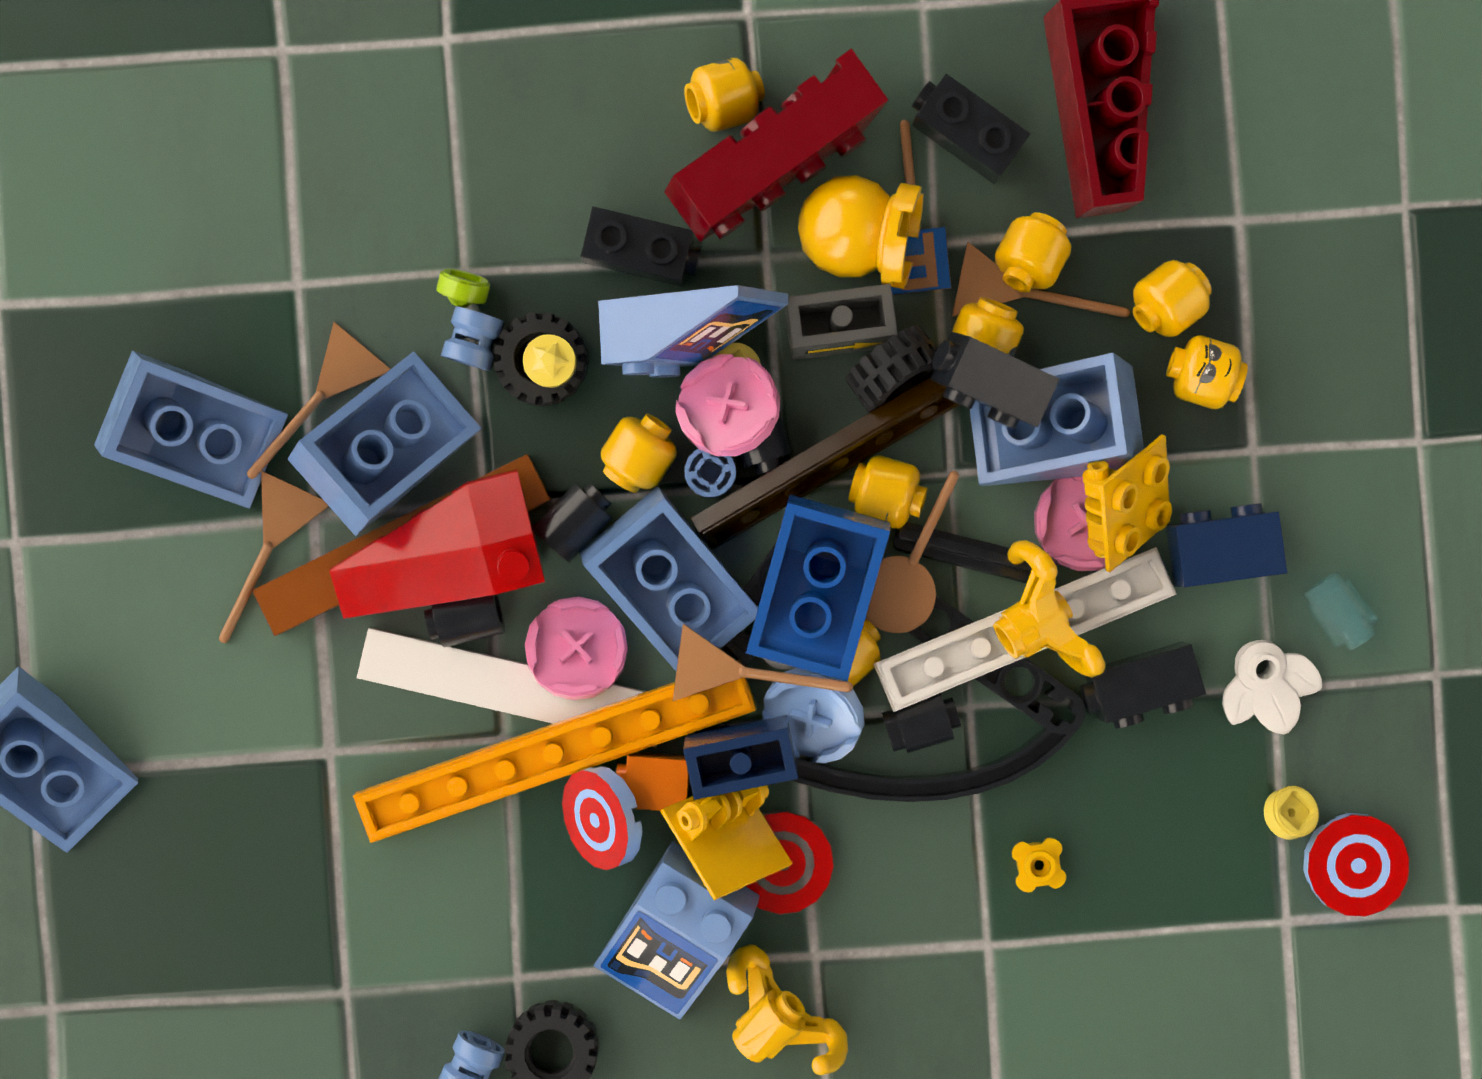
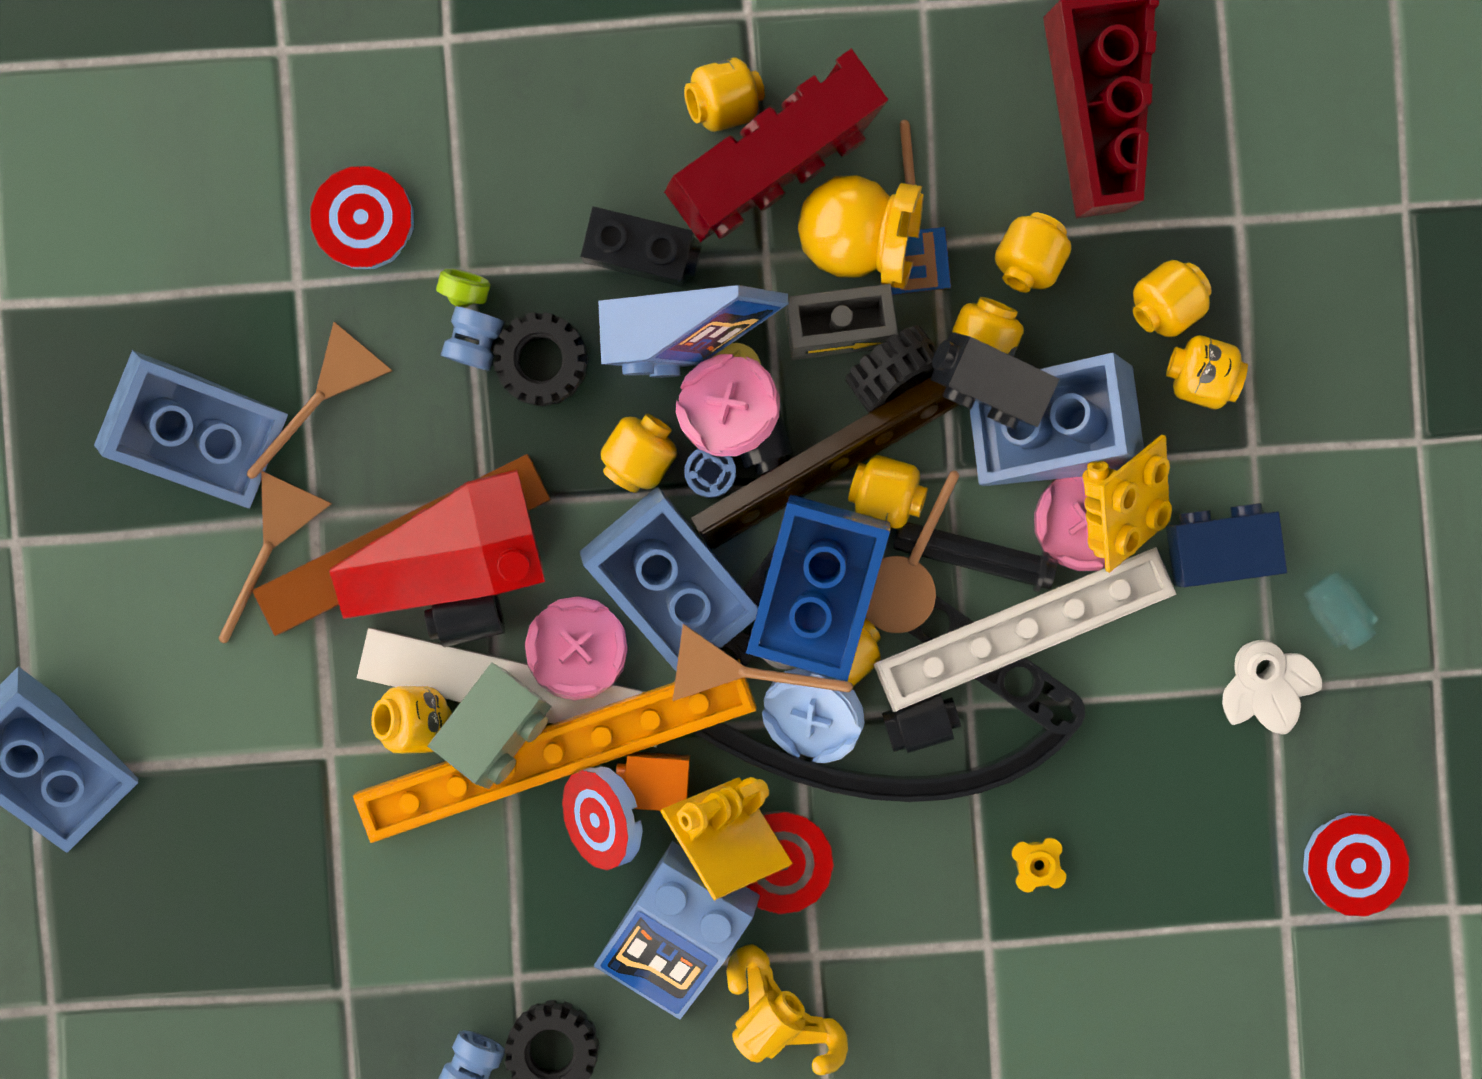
medium blue slope [288,351,481,536] -> none
light yellow tile [523,334,576,388] -> none
black brick [532,483,612,563] -> none
dark blue brick [683,715,798,800] -> none
black brick [911,73,1030,185] -> none
medium nougat piece [952,242,1130,318] -> none
yellow piece [993,540,1106,677] -> none
black brick [1080,642,1206,729] -> none
light yellow tile [1264,786,1319,840] -> none
none -> red tile [310,166,414,269]
none -> yellow head [371,686,452,753]
none -> sand green brick [428,662,552,789]

